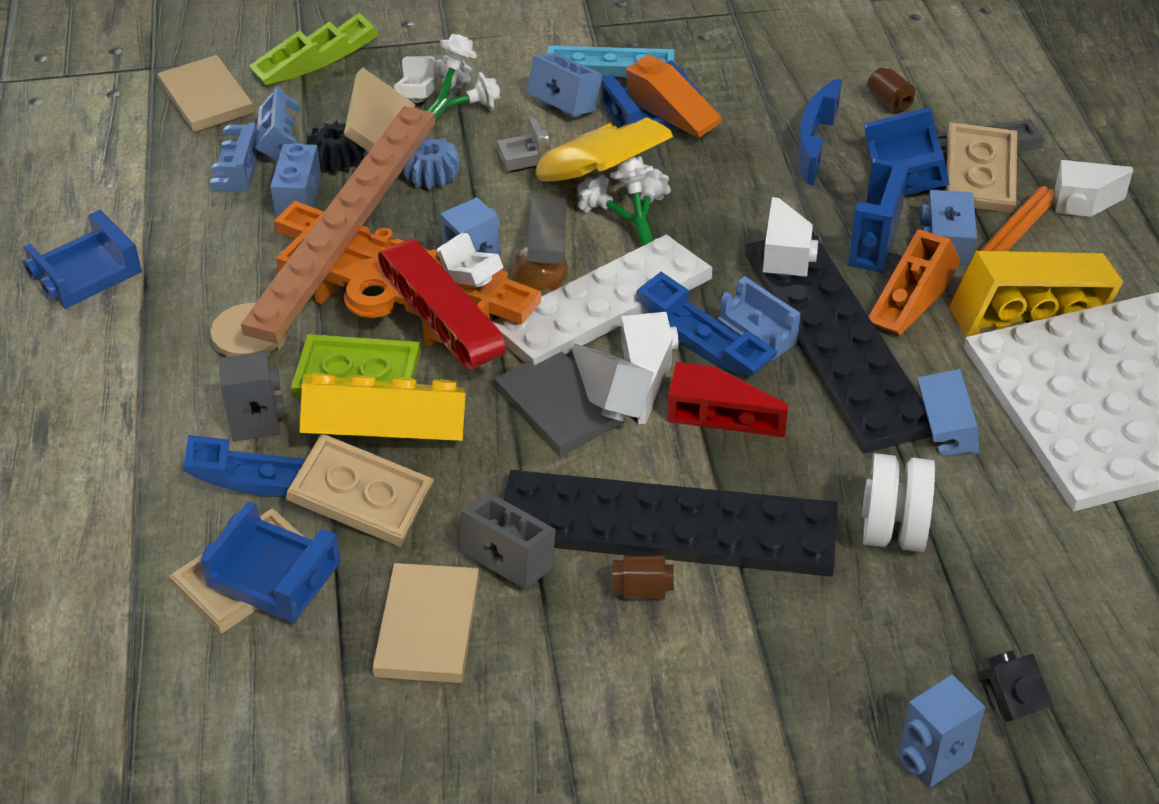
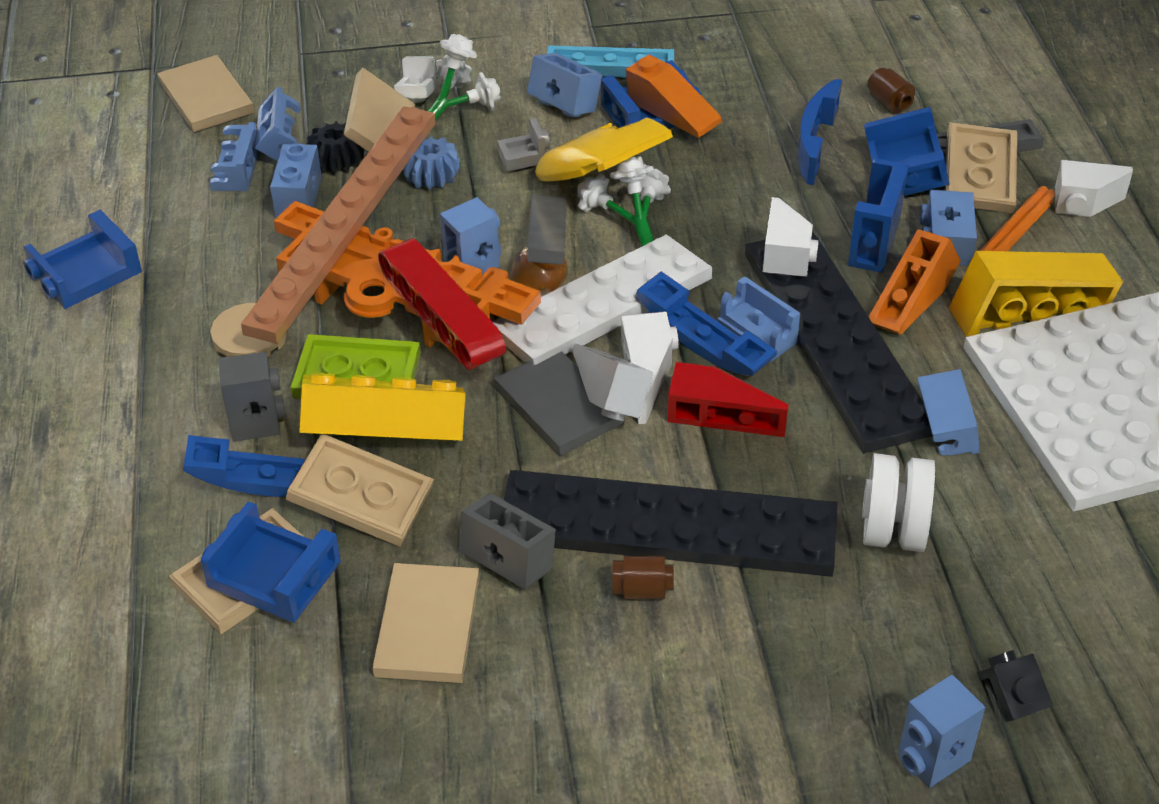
lime slope [249,13,379,85] -> none
white bracket [437,233,504,287] -> none

